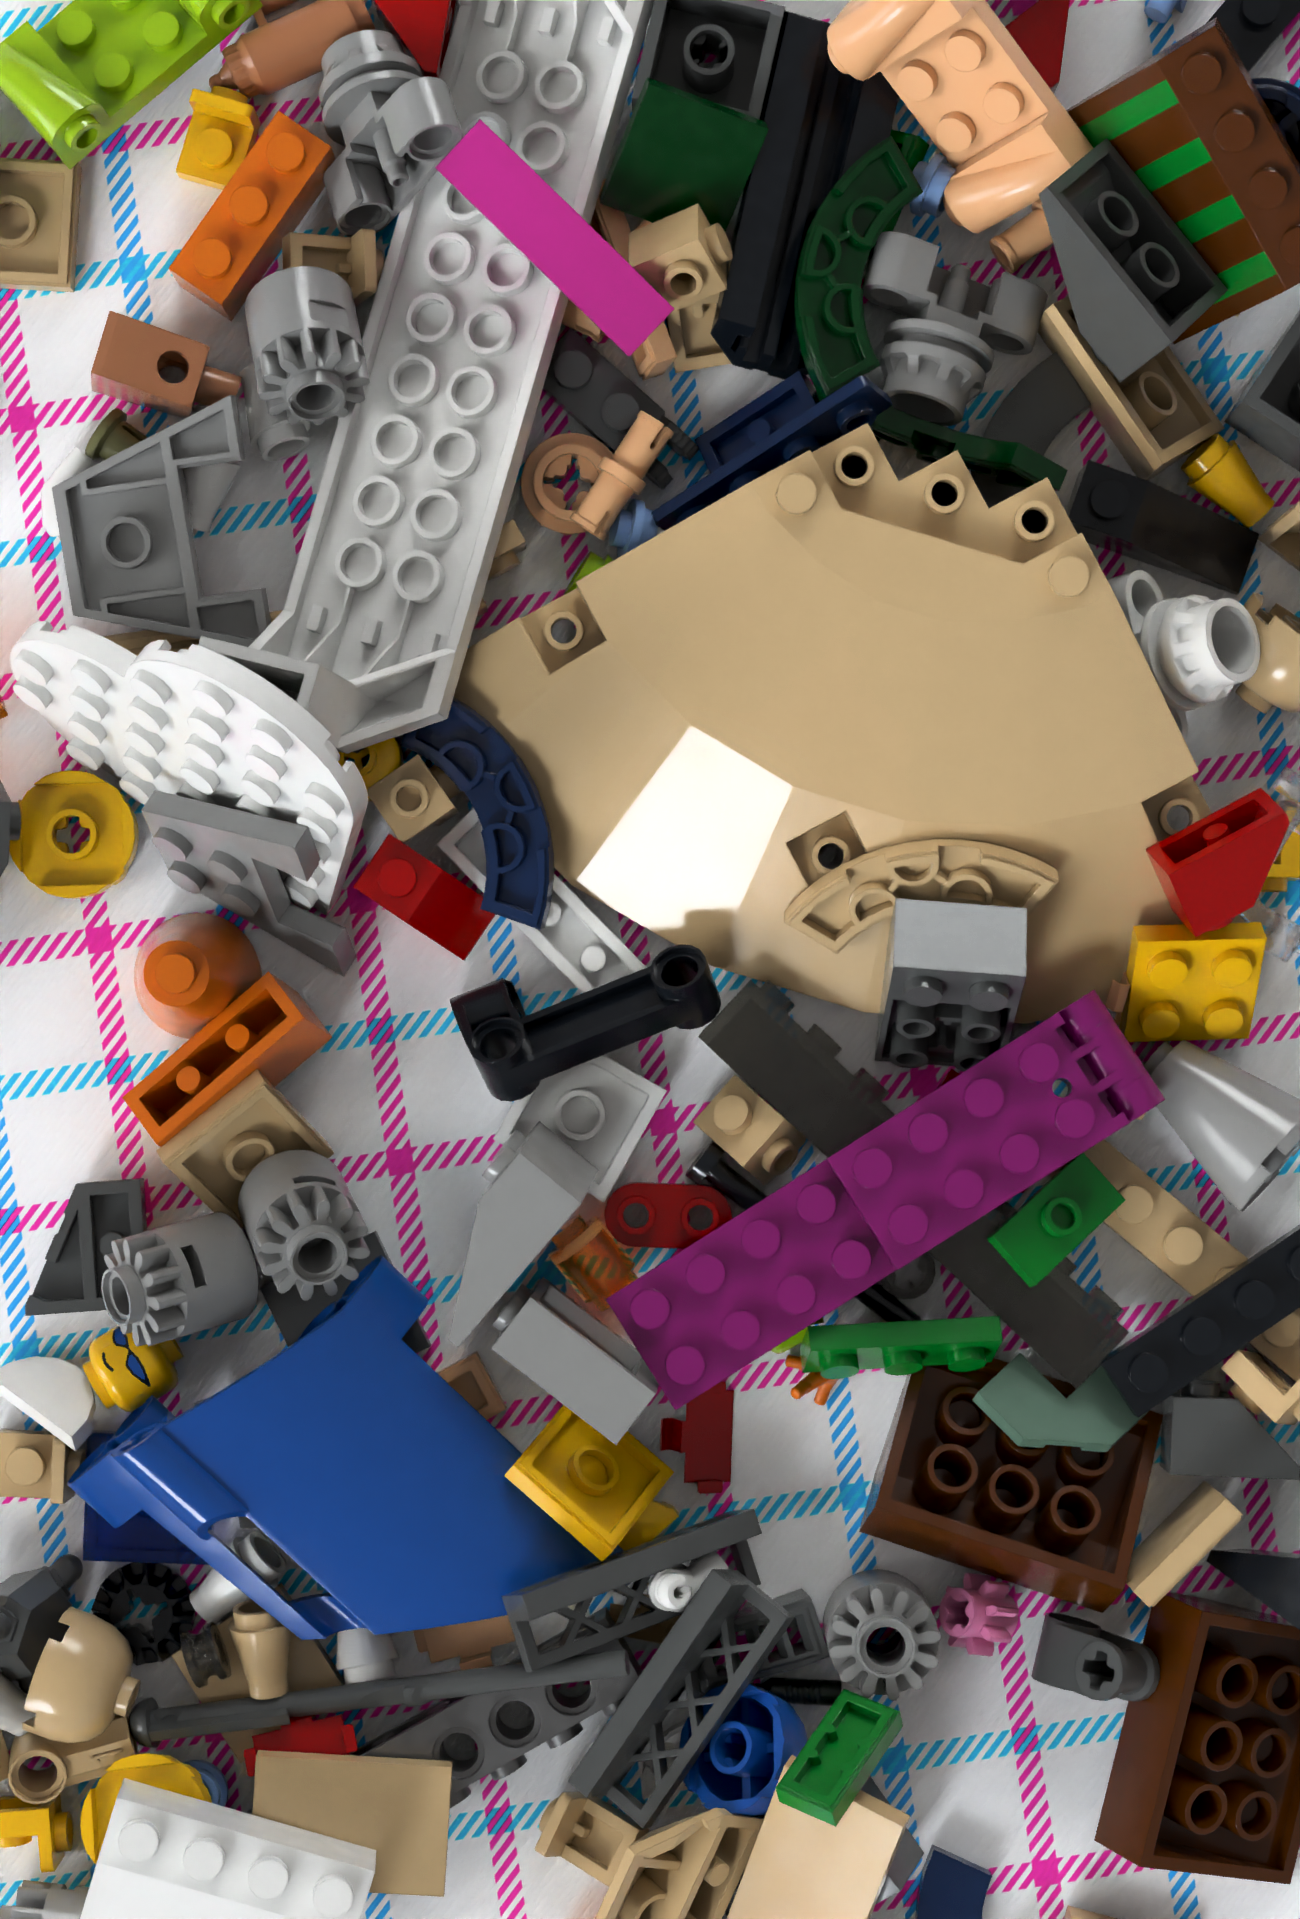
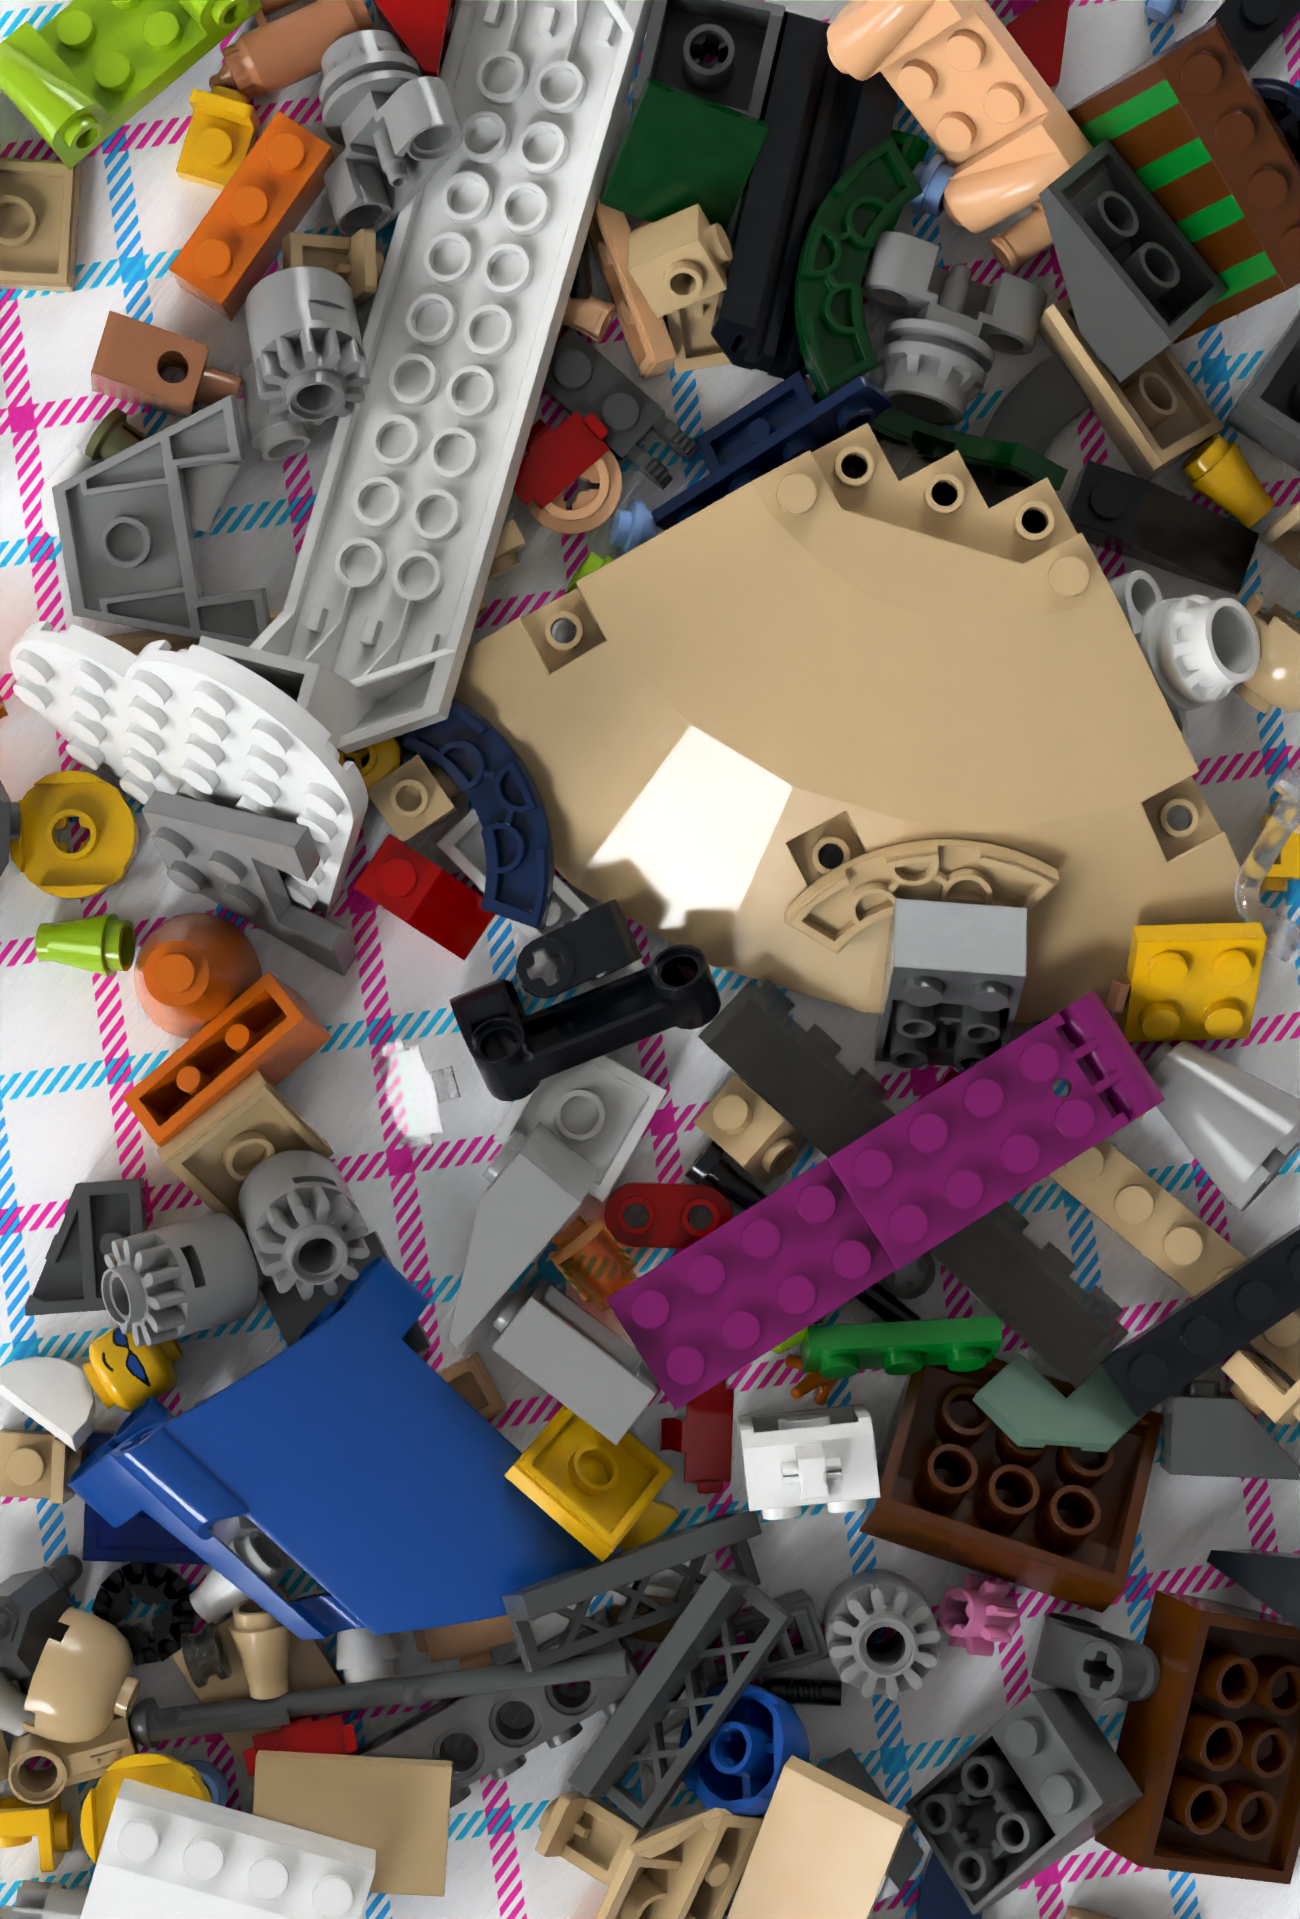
dark pink slope [435,119,674,356] -> none
light nougat pin [570,410,674,541] -> none
white arm [648,1551,729,1613] -> none
green plate [775,1689,903,1827] -> none
green plate [987,1153,1125,1287] -> none
tan tile [1126,1480,1243,1607] -> none
red slope [1145,788,1290,937] -> none
none -> lime cone [35,913,136,977]
none -> clear piece [376,1039,461,1152]
none -> red piece [513,411,610,510]
none -> black piece [516,899,643,998]
none -> white hinge [738,1403,881,1520]
none -> dark grey slope [905,1688,1143,1915]

